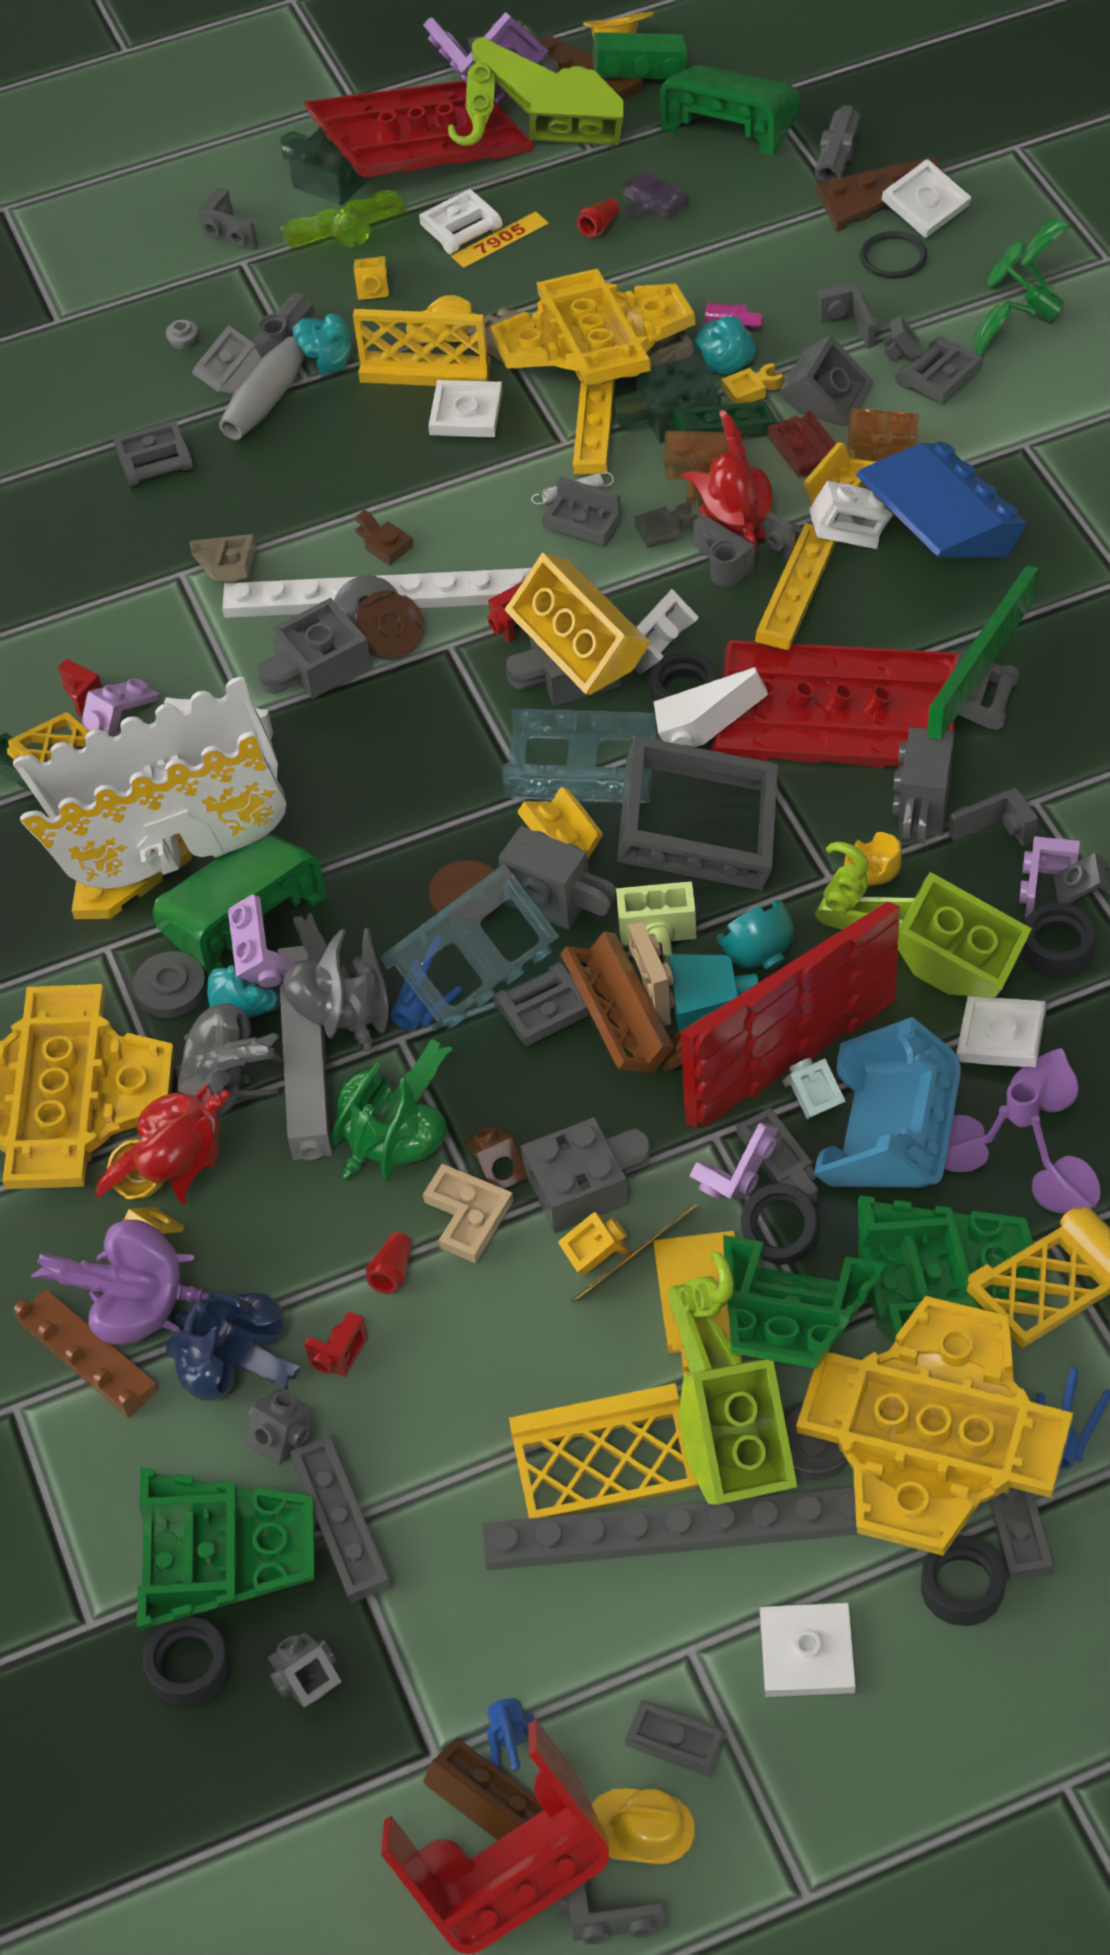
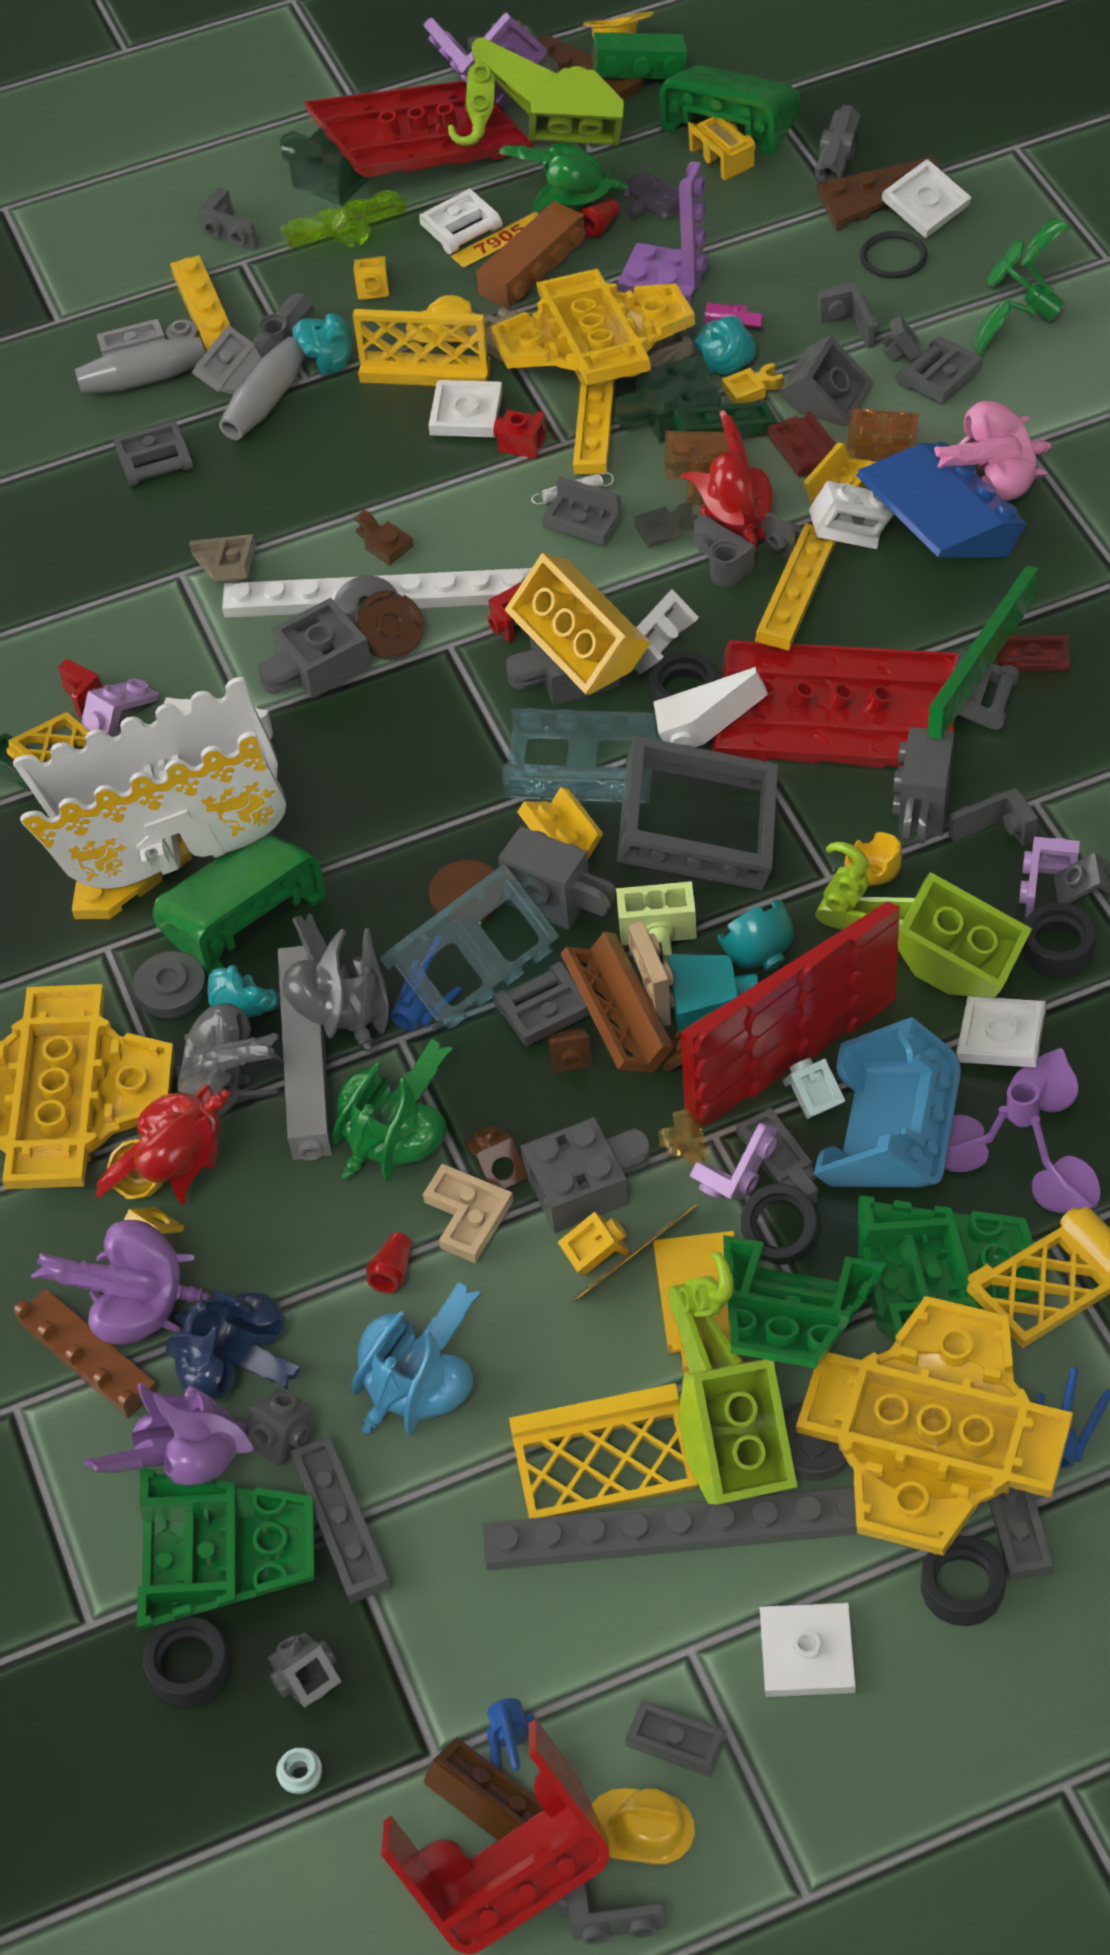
lavender bracket [228,894,295,988] -> none
red bracket [304,1311,369,1377] -> none
none -> light grey plate [75,319,205,395]
none -> medium lavender hair [84,1383,253,1486]
none -> yellow plate [170,255,231,352]
none -> light aqua plate [276,1748,322,1794]
none -> dark azure hair [351,1282,482,1436]
none -> dark orange brick [476,201,585,309]
none -> red brick [493,410,547,459]
none -> green hair [499,143,628,213]
none -> reddish brown bracket [548,1029,592,1073]
none -> medium lavender bracket [617,162,709,306]
none -> clear yellow tile [658,1109,706,1165]
none -> yellow window [688,117,756,181]
none -> bright pink hair [934,400,1051,501]
none -> clear red plate [996,635,1070,671]

